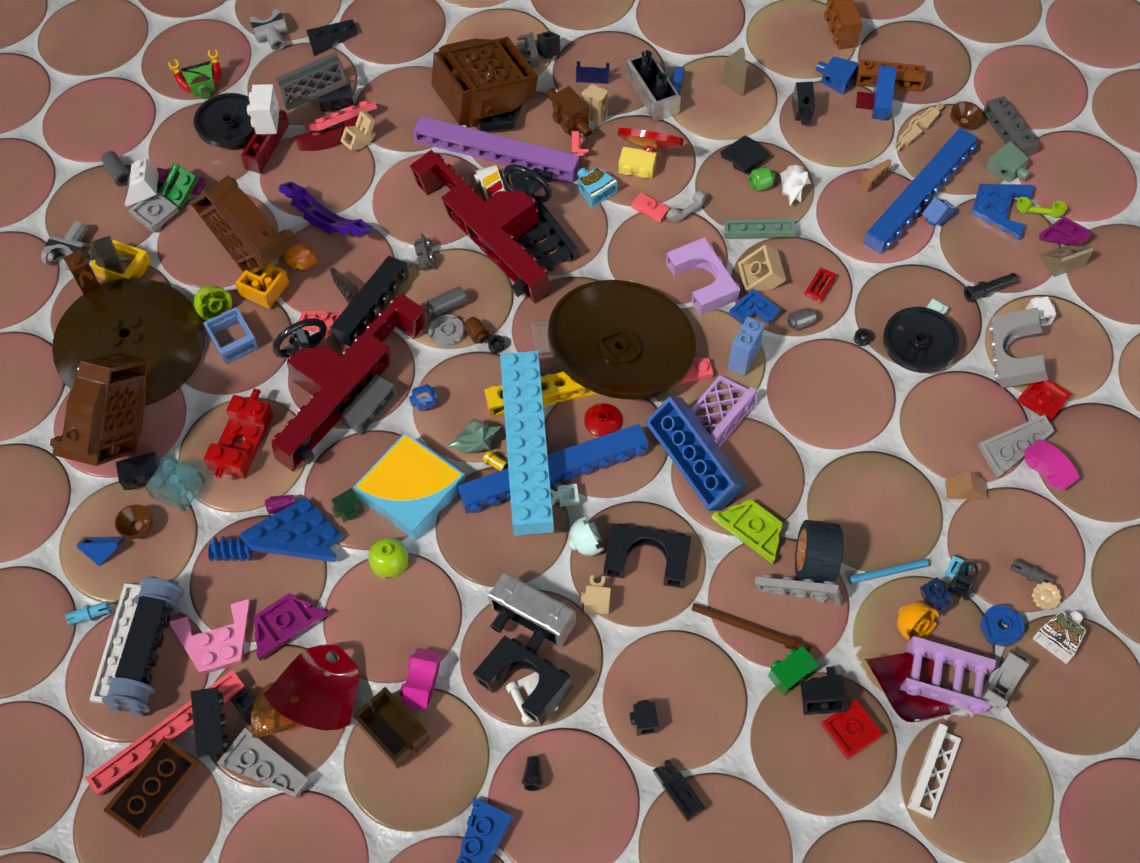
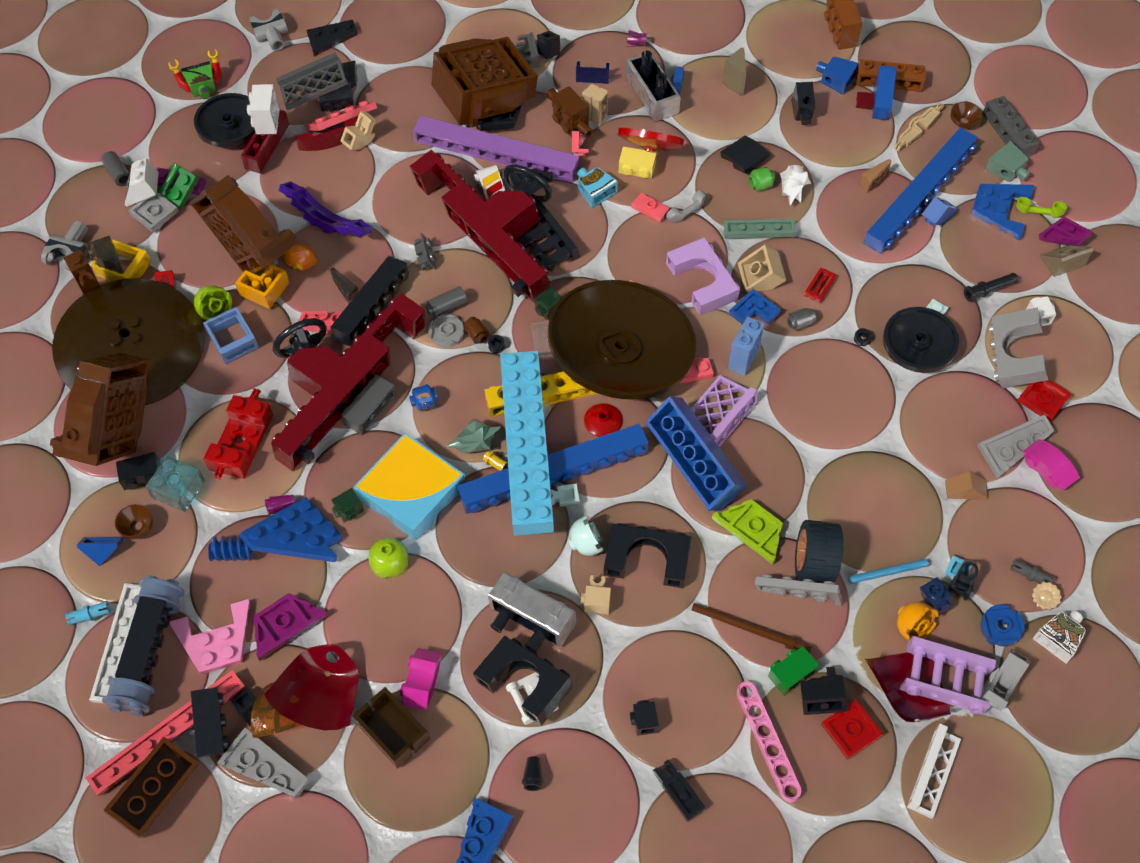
none -> red slope [155,270,176,289]
none -> black slope [339,60,358,88]
none -> clear green brick [535,287,562,320]
none -> flat silver piece [627,30,651,46]
none -> bright pink beam [736,681,801,803]

